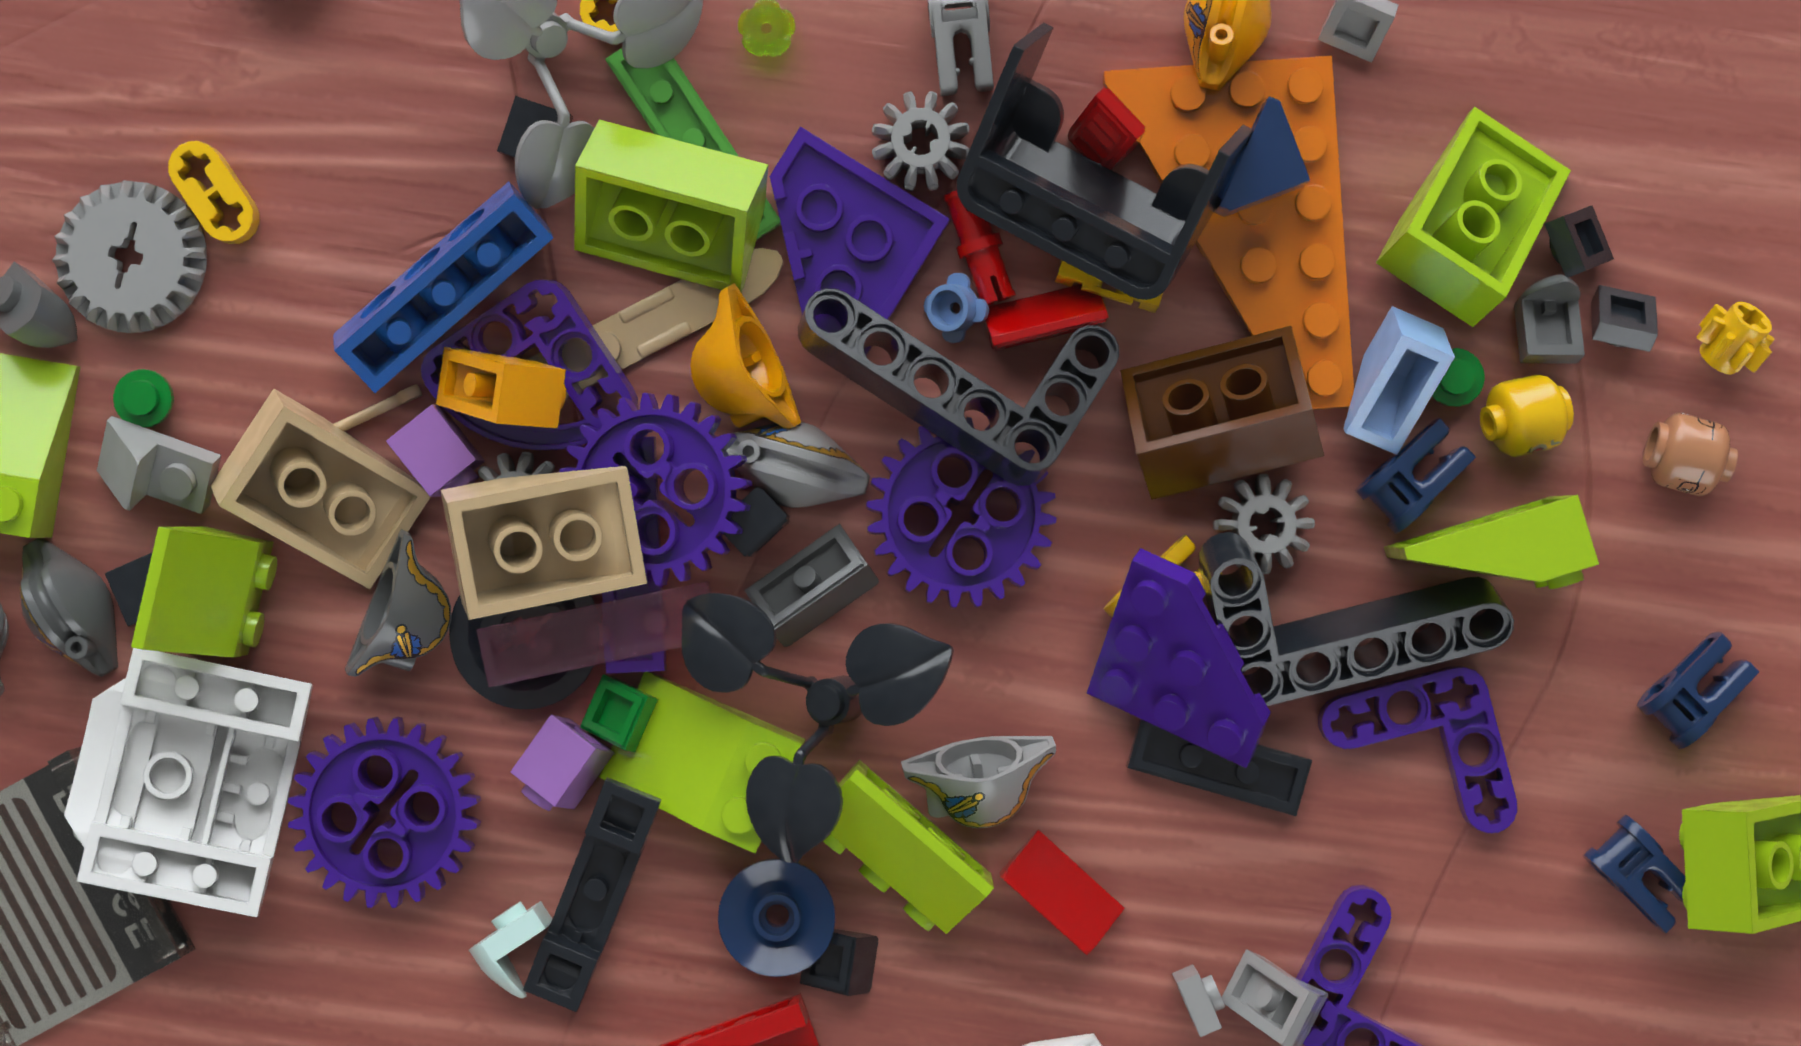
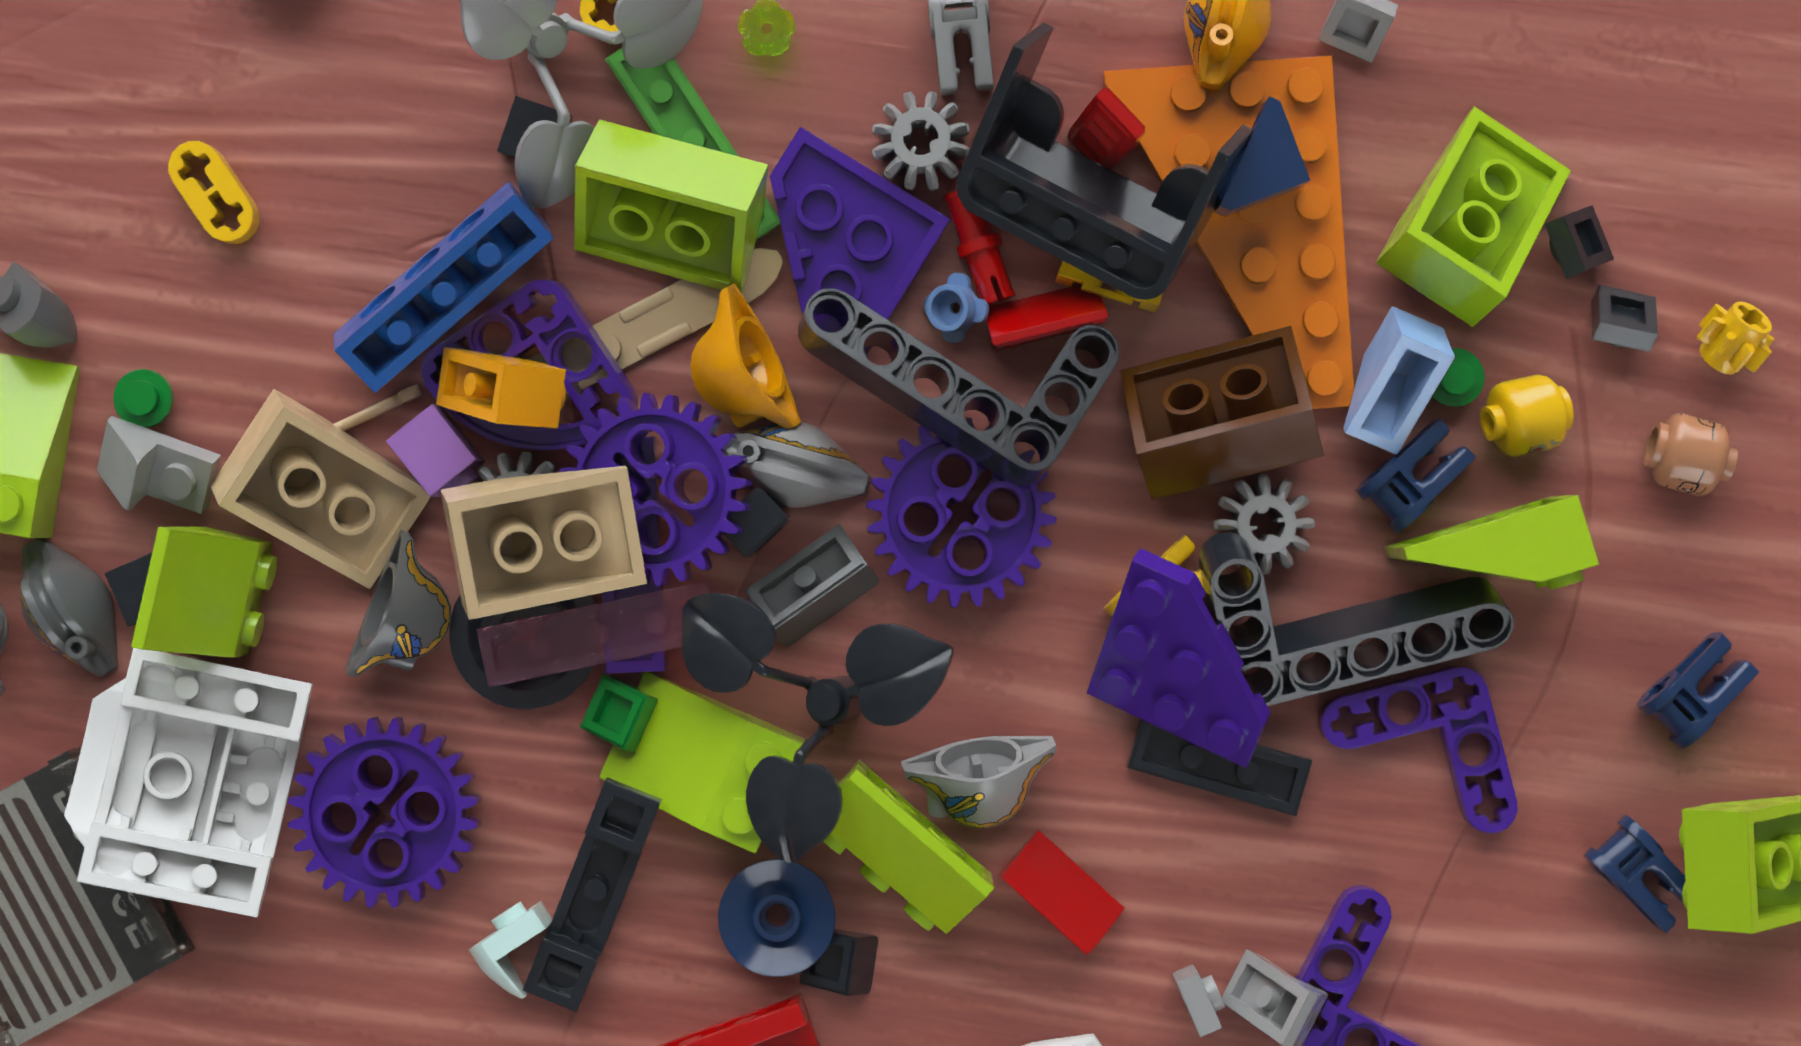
light grey gear [52,180,207,333] -> none
medium lavender brick [510,714,614,811] -> none
dark grey plate [1514,275,1585,364] -> none

